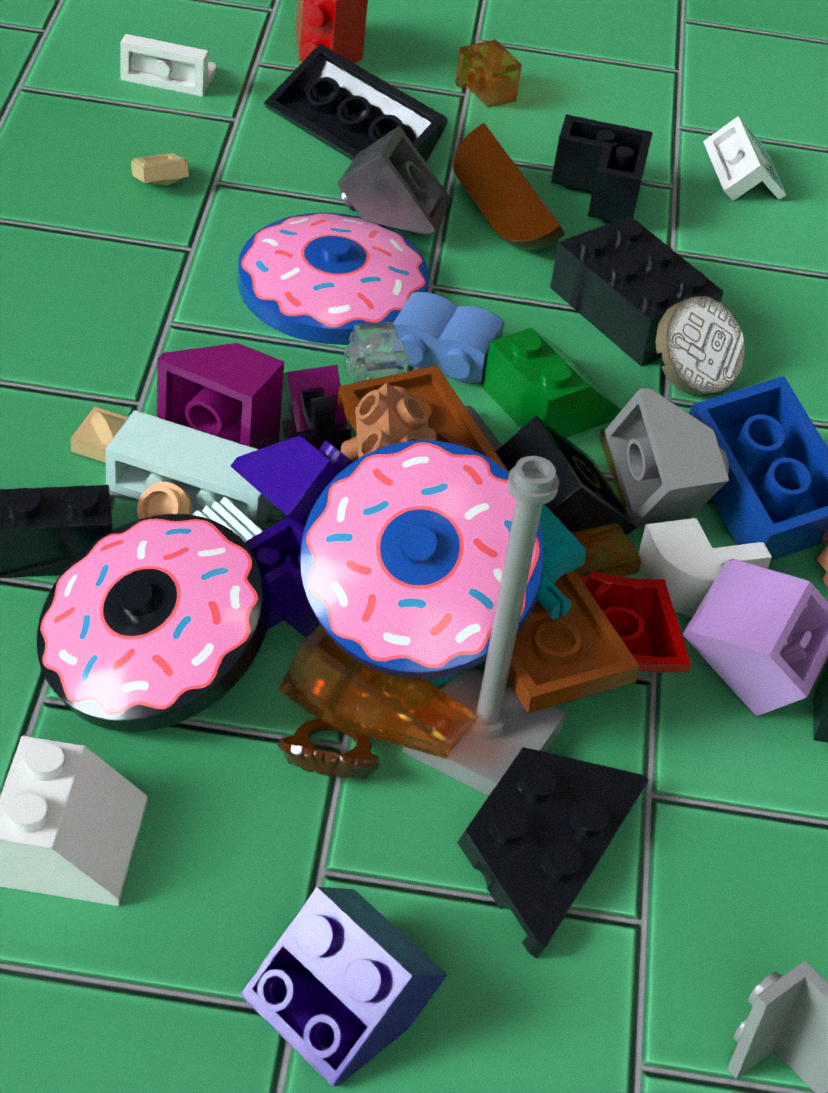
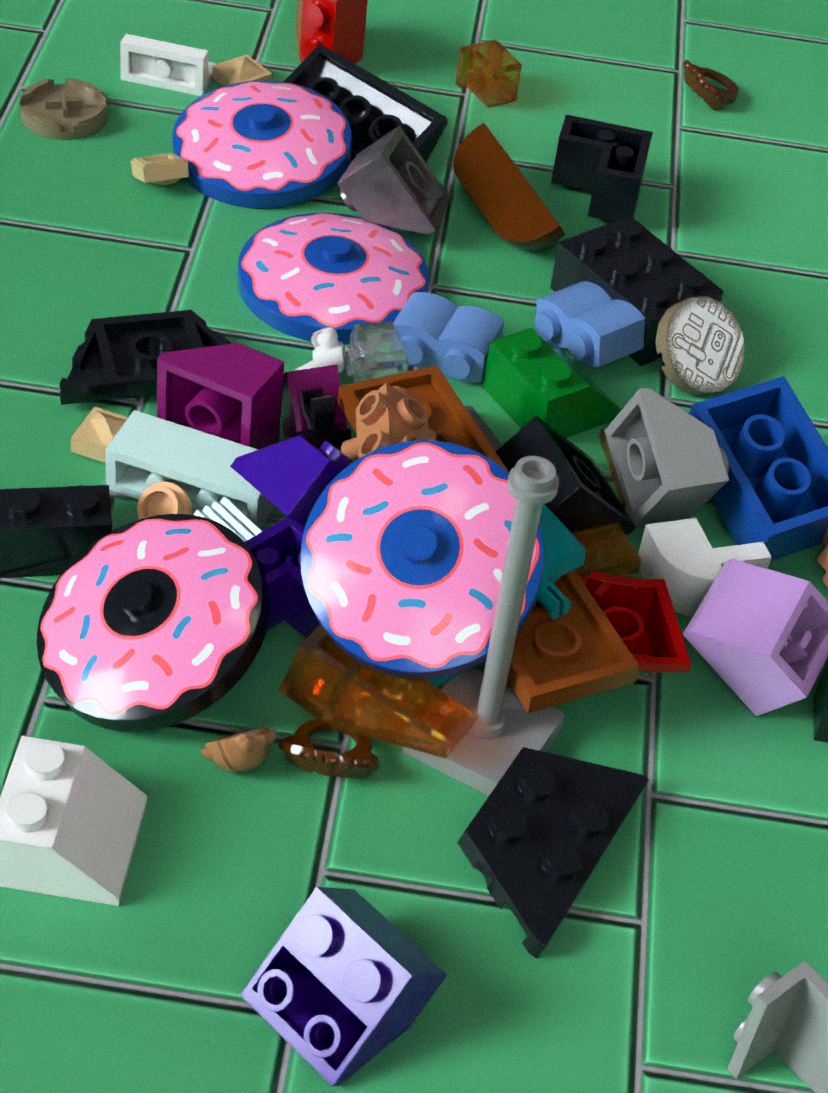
white panel [703,116,786,201] -> none
none -> dark tan tile [19,78,108,140]
none -> black wing [59,310,231,405]
none -> dish [172,80,352,208]
none -> medium nougat animal [200,726,276,773]
none -> tan tile [212,54,272,87]
none -> white arm [295,328,345,374]
none -> medium blue brick [535,281,645,368]
none -> reddish brown piece [682,60,738,111]

